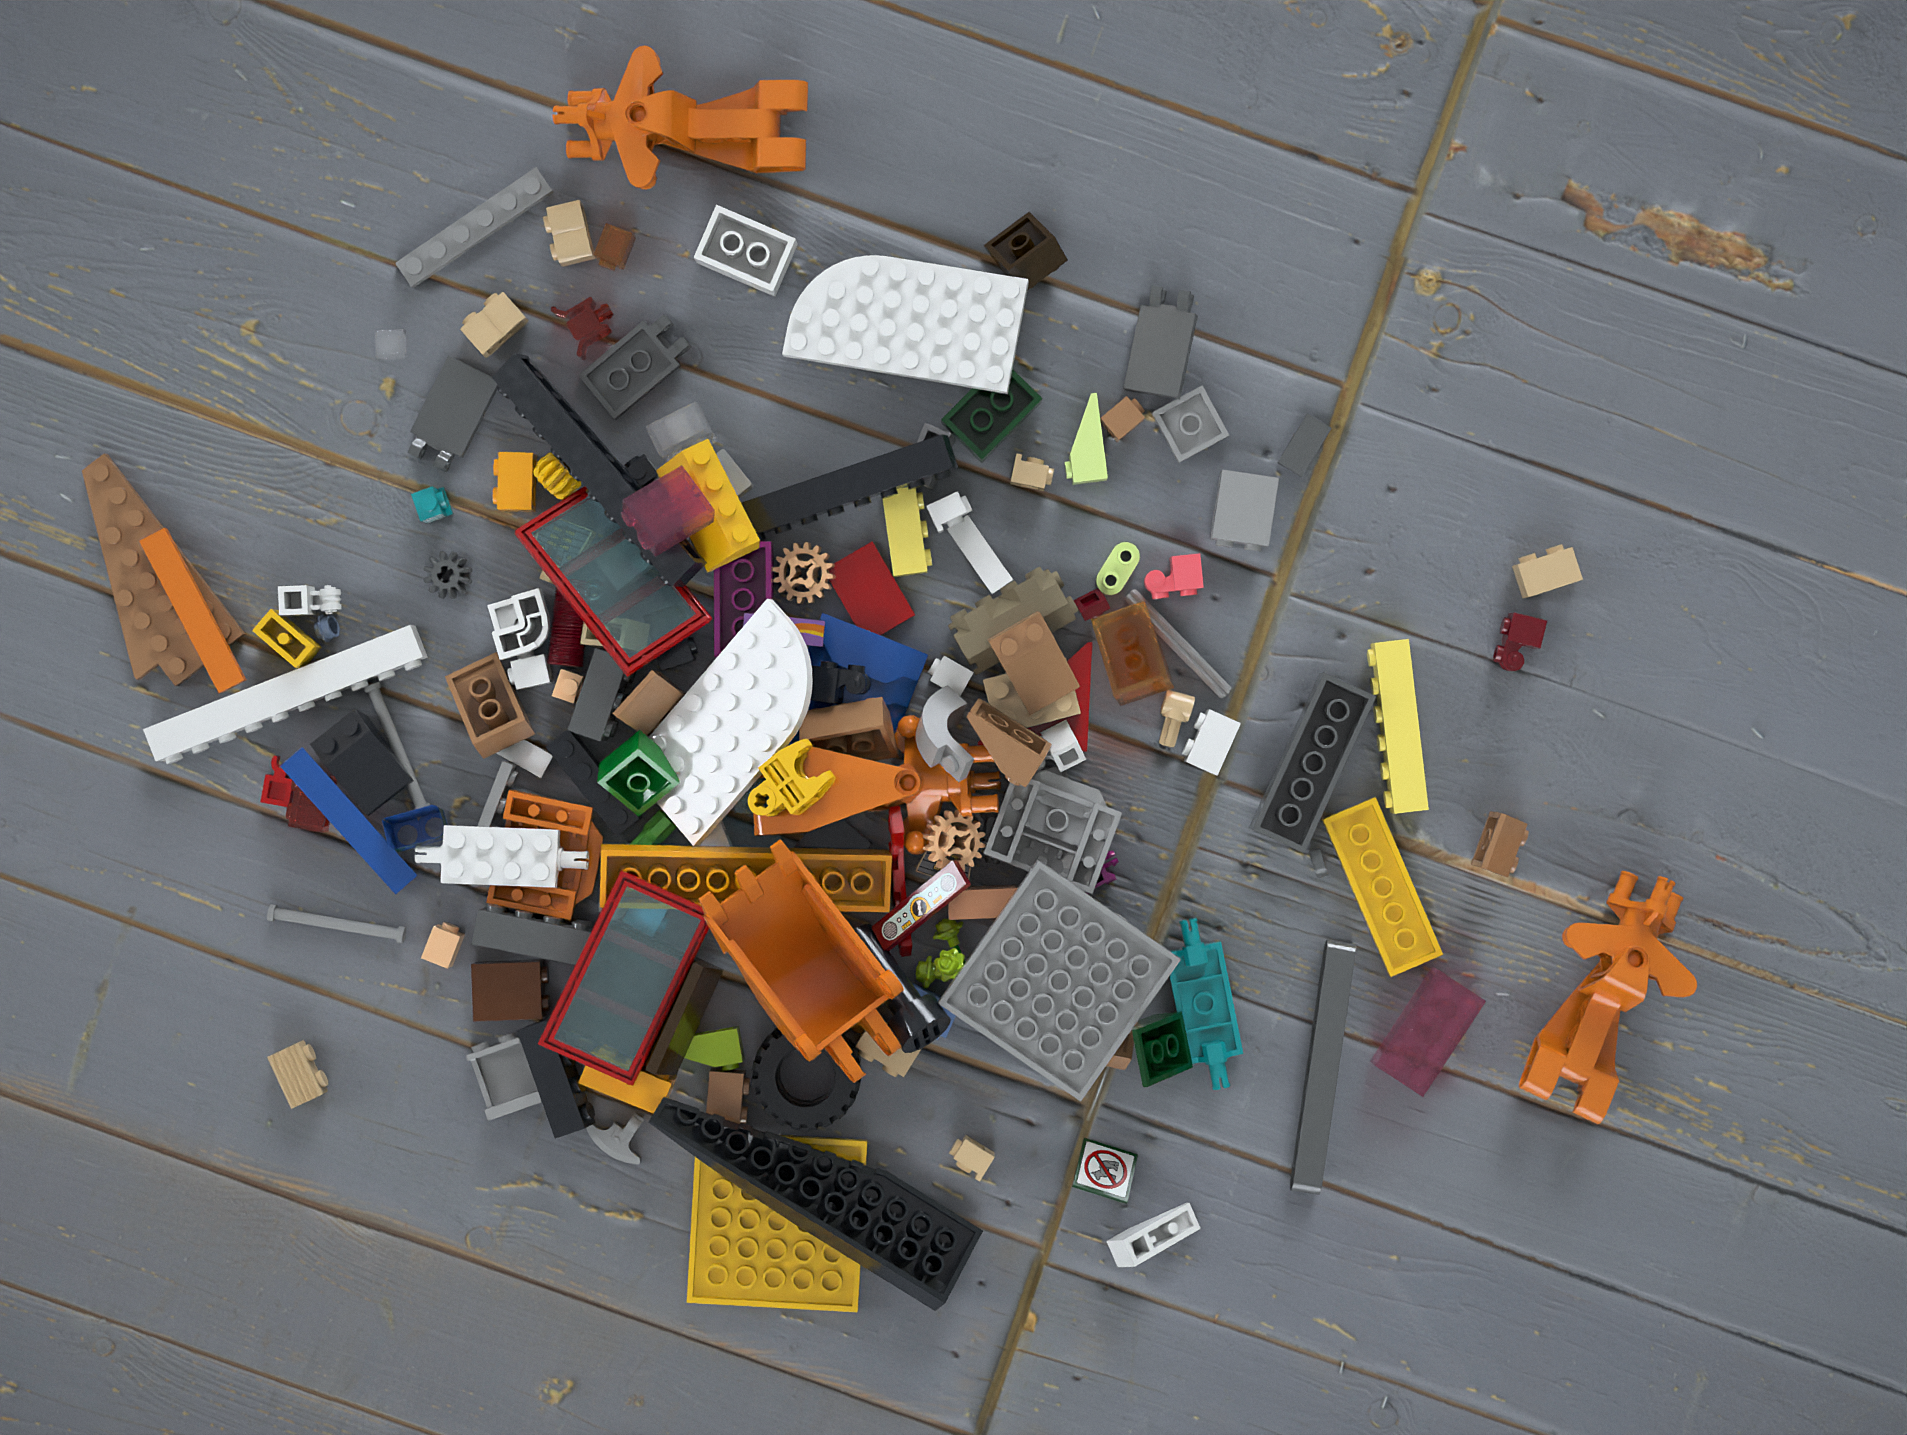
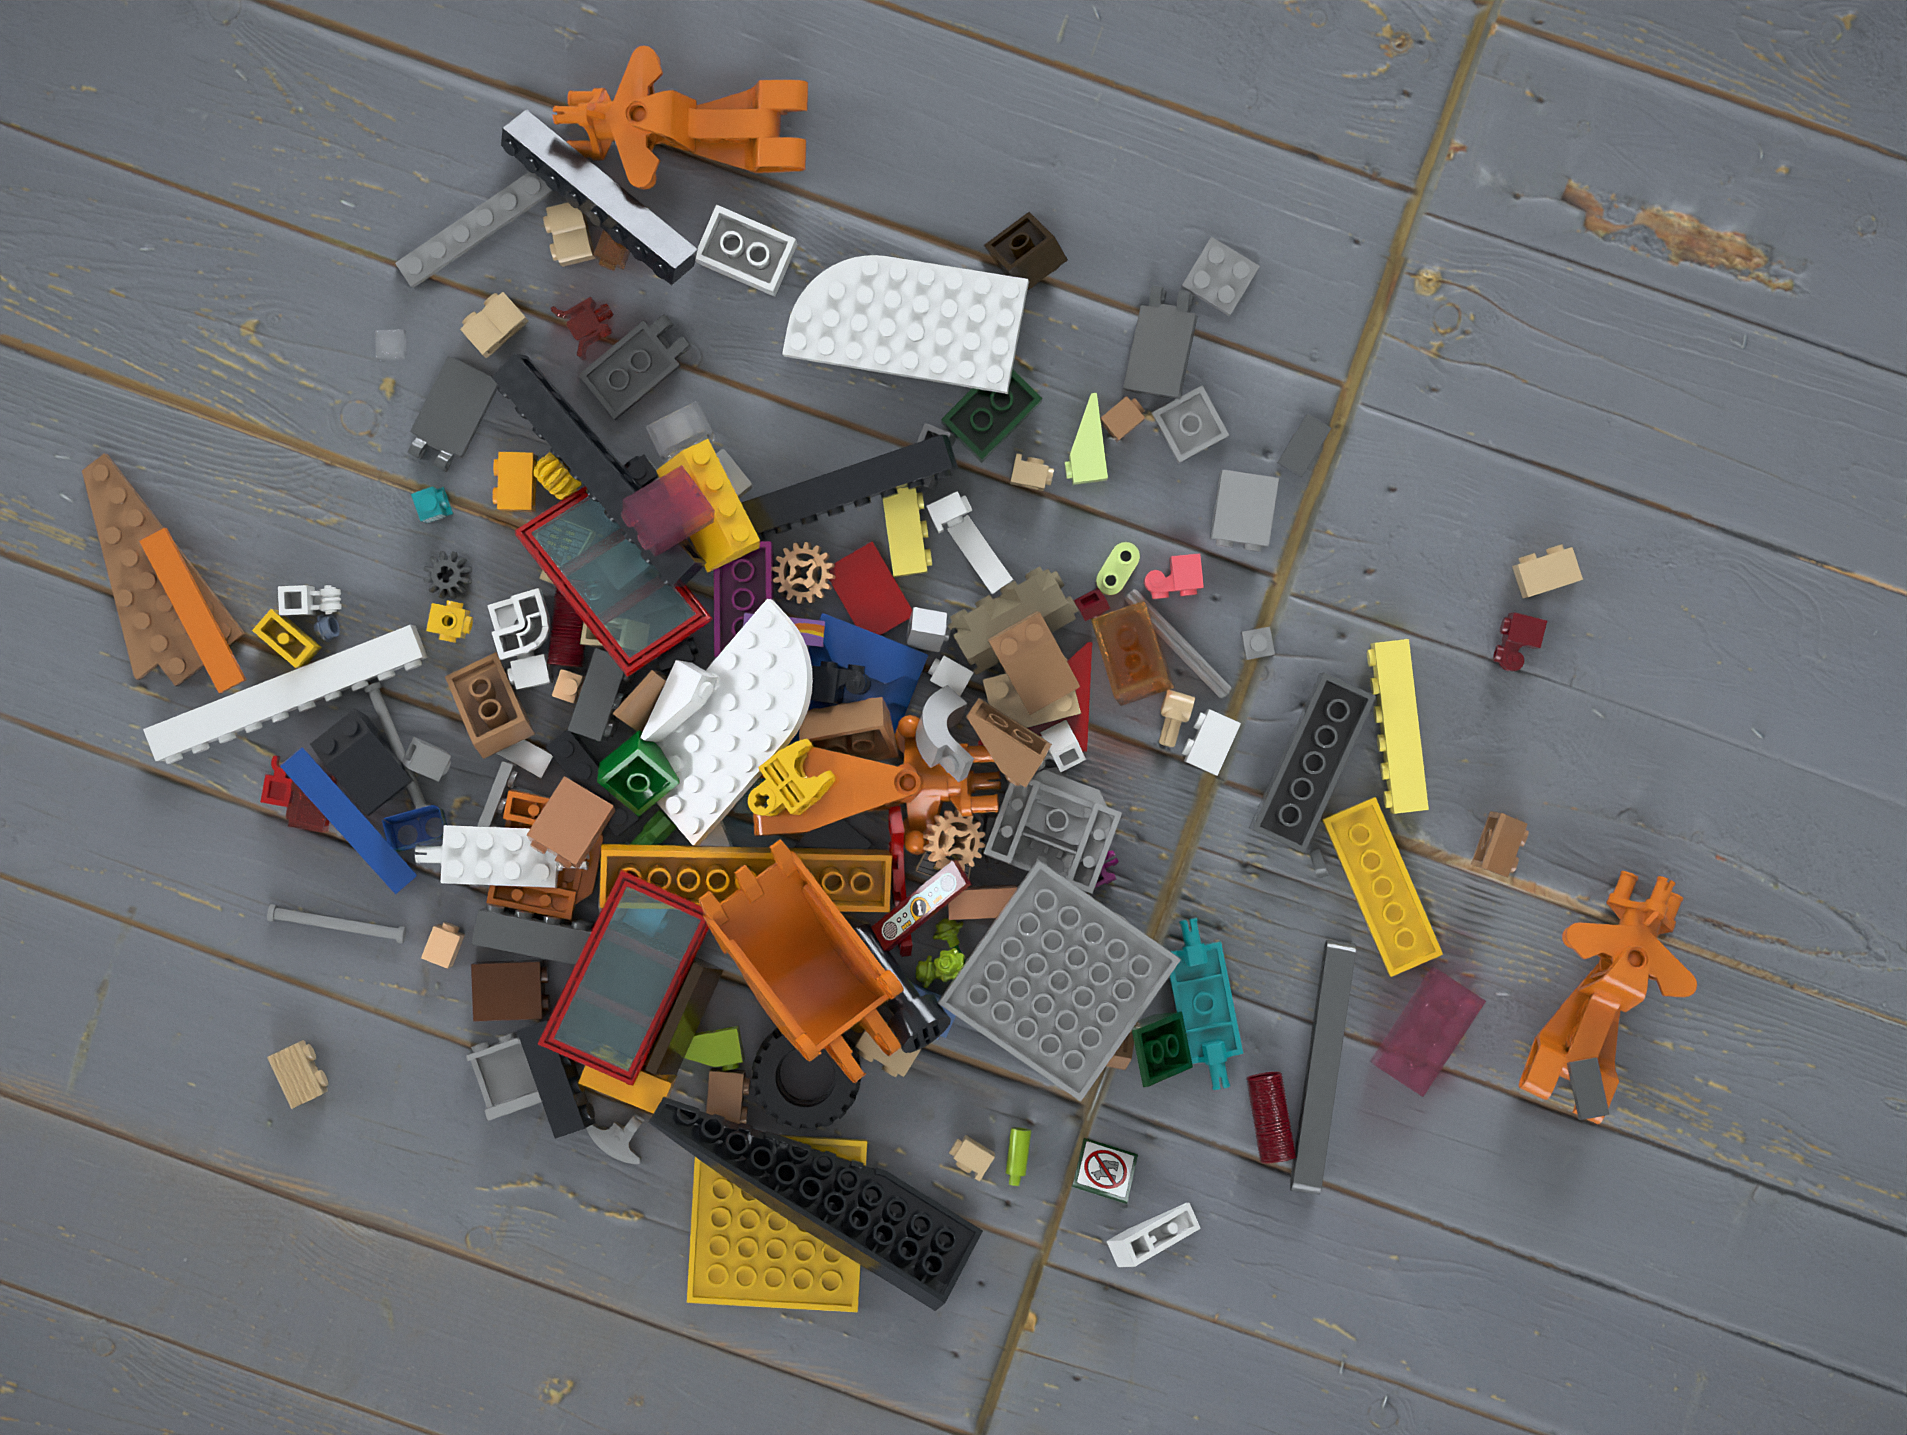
none -> light grey brick [401,737,451,782]
none -> yellow brick [426,600,473,643]
none -> brick [501,109,698,286]
none -> nougat brick [527,776,615,869]
none -> white slope [640,660,717,742]
none -> light grey brick [906,607,950,652]
none -> lime cylinder [1005,1127,1031,1186]
none -> light grey plate [1181,237,1260,316]
none -> light grey plate [1241,627,1275,660]
none -> dark red piece [1246,1072,1296,1164]
none -> dark grey tile [1567,1057,1610,1120]

